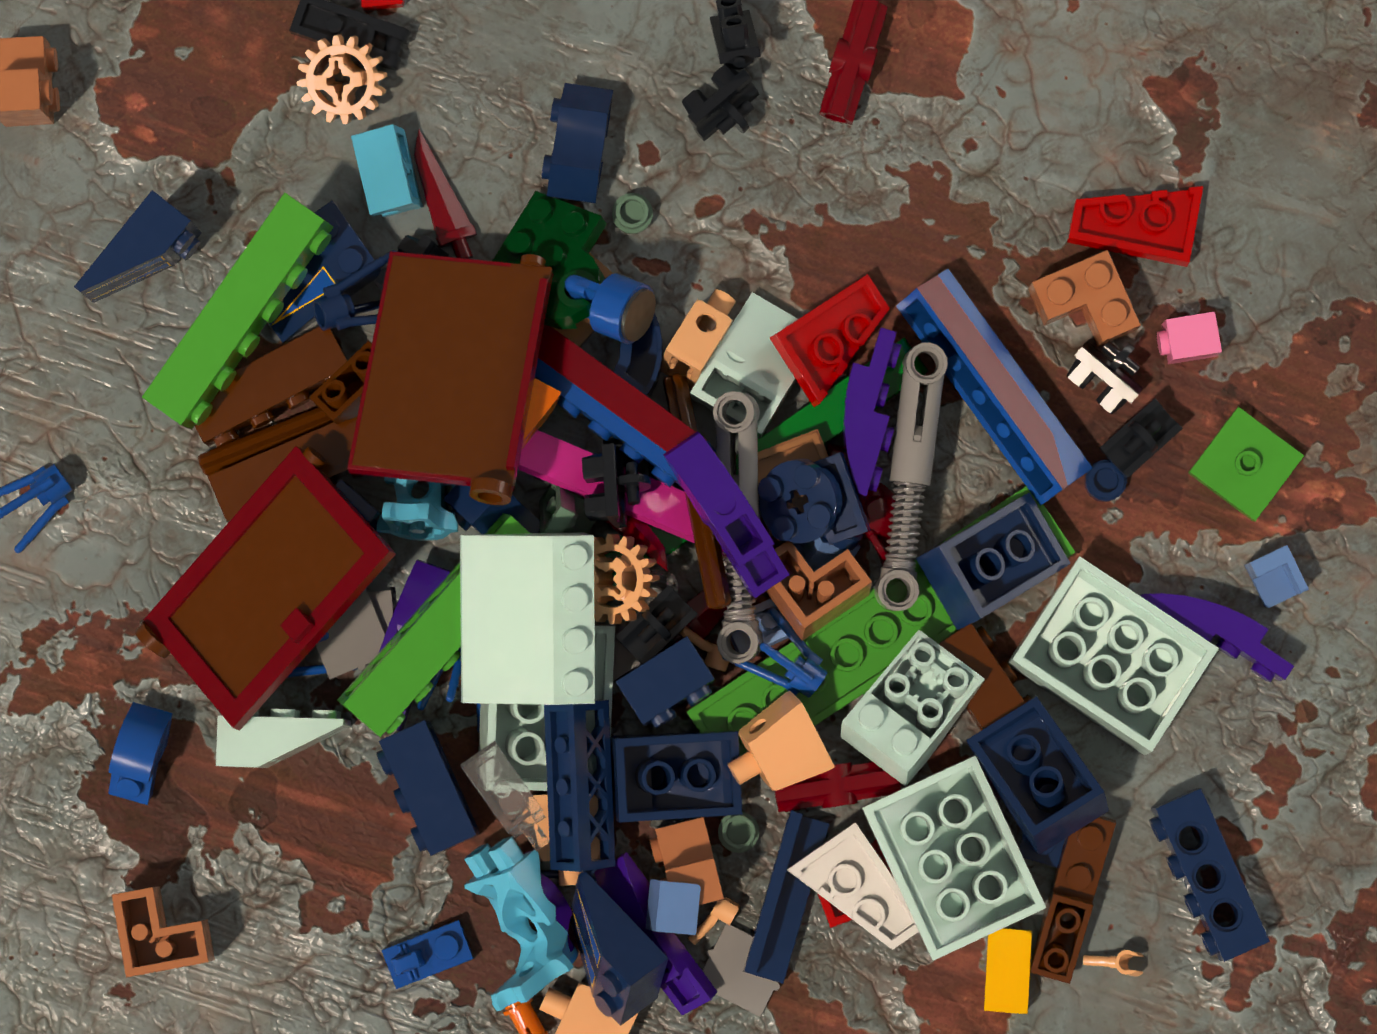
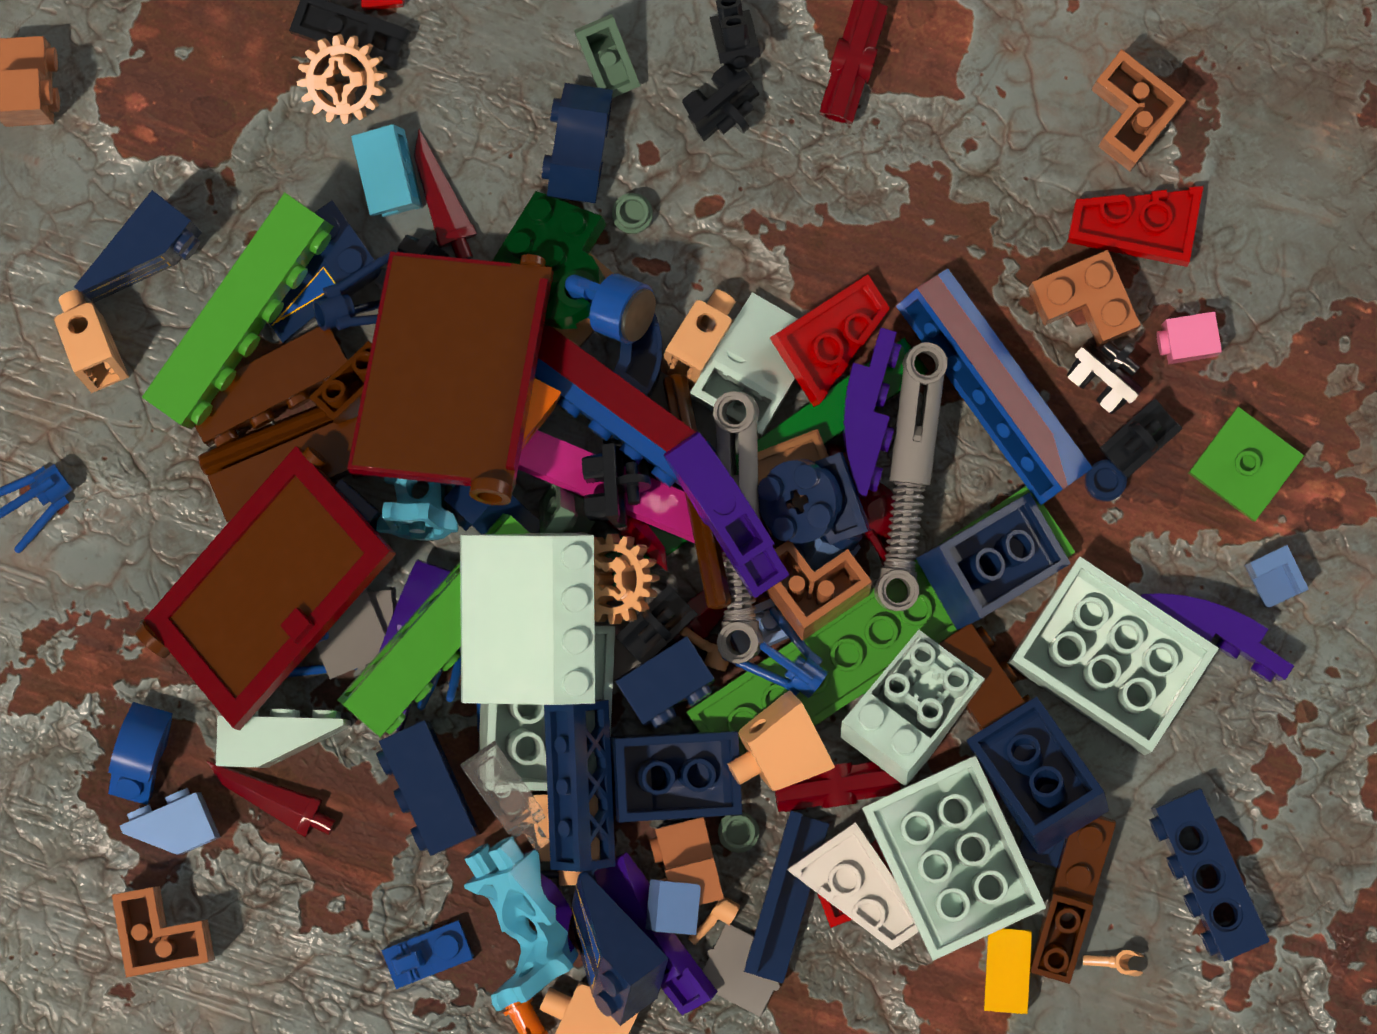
none -> light nougat torso [54,290,129,393]
none -> light blue slope [120,788,221,855]
none -> dark red bar [206,760,336,837]
none -> sand green slope [574,14,641,98]
none -> nougat brick [1092,49,1186,171]

